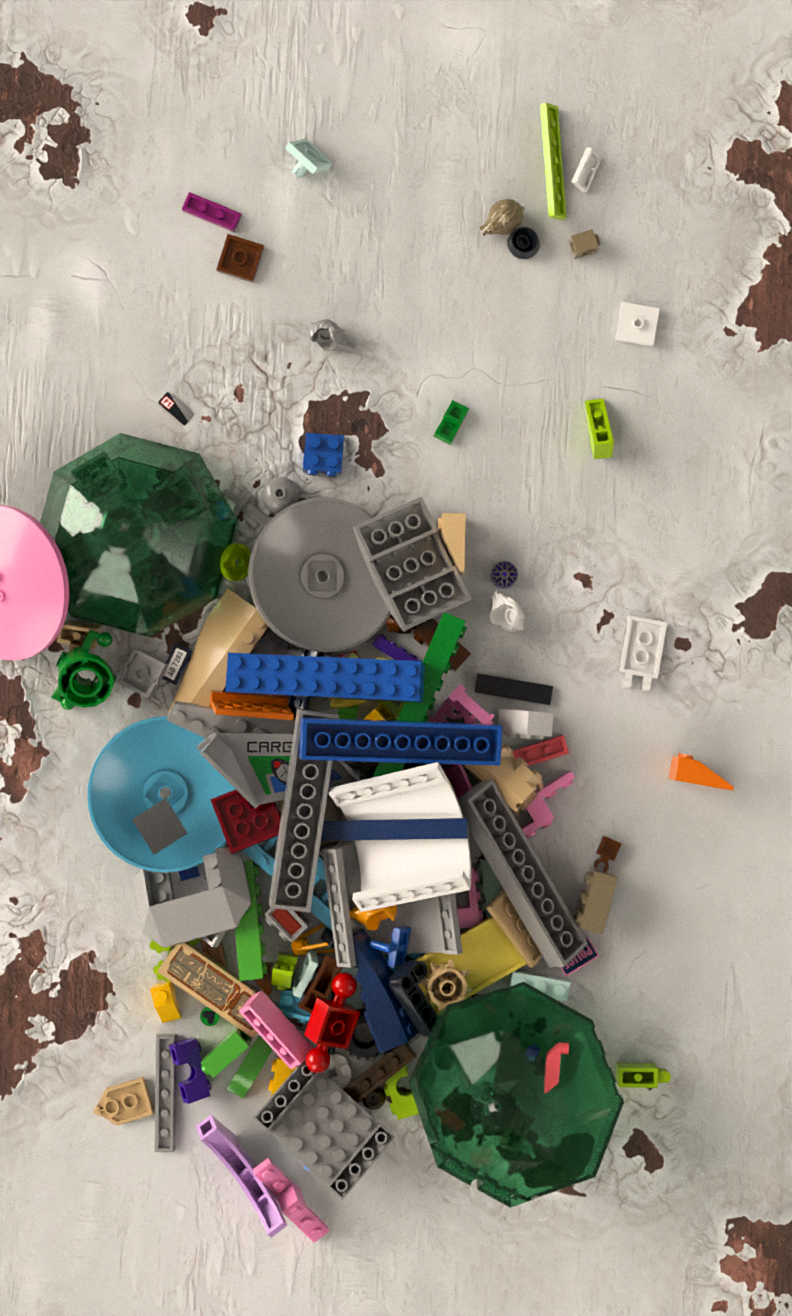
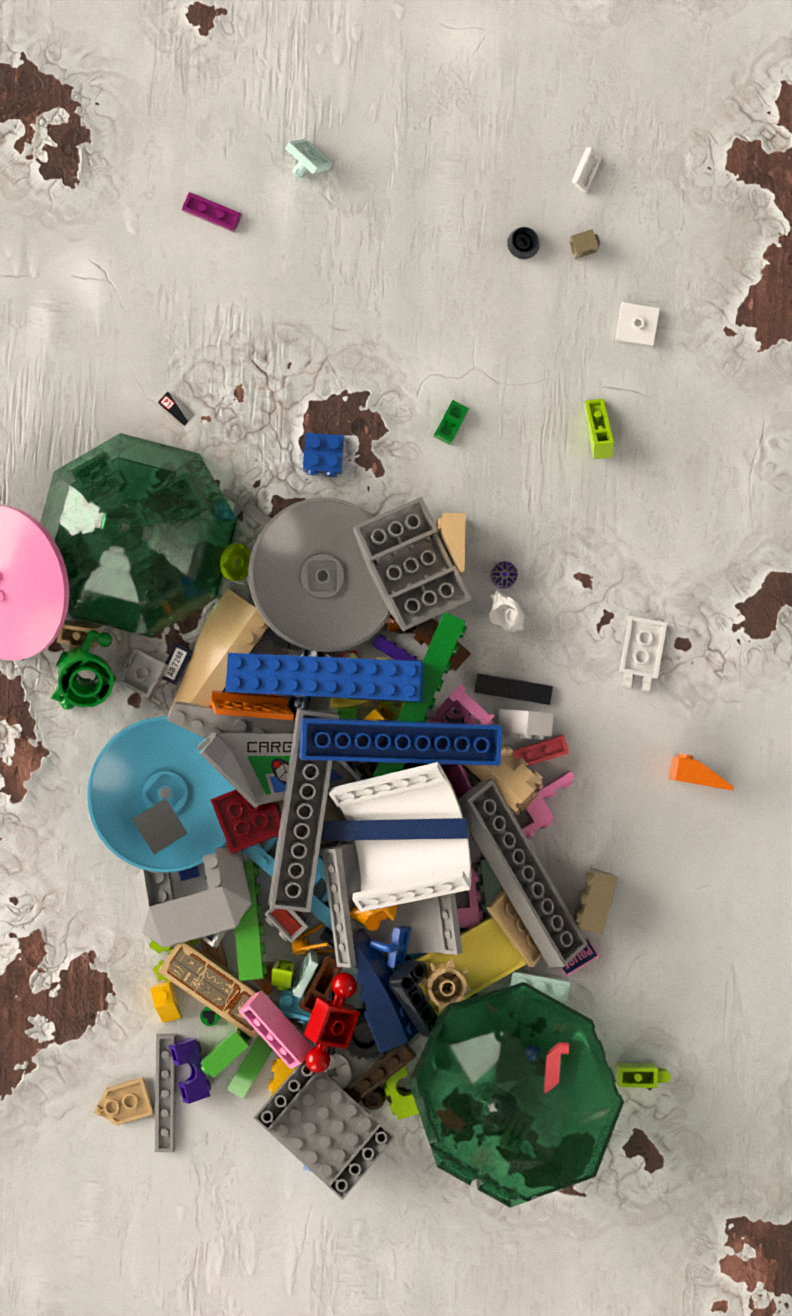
lavender arch [196,1115,287,1238] -> none
reddish brown tile [216,234,264,283] -> none
bright pink bracket [252,1158,329,1243] -> none
light grey cylinder [262,477,300,514] -> none
lime tile [277,951,299,965] -> none
light grey hair [309,319,354,352] -> none
dark tan hair [479,199,525,236] -> none
lime plate [540,103,567,220] -> none
reddish brown plate [593,835,622,872] -> none

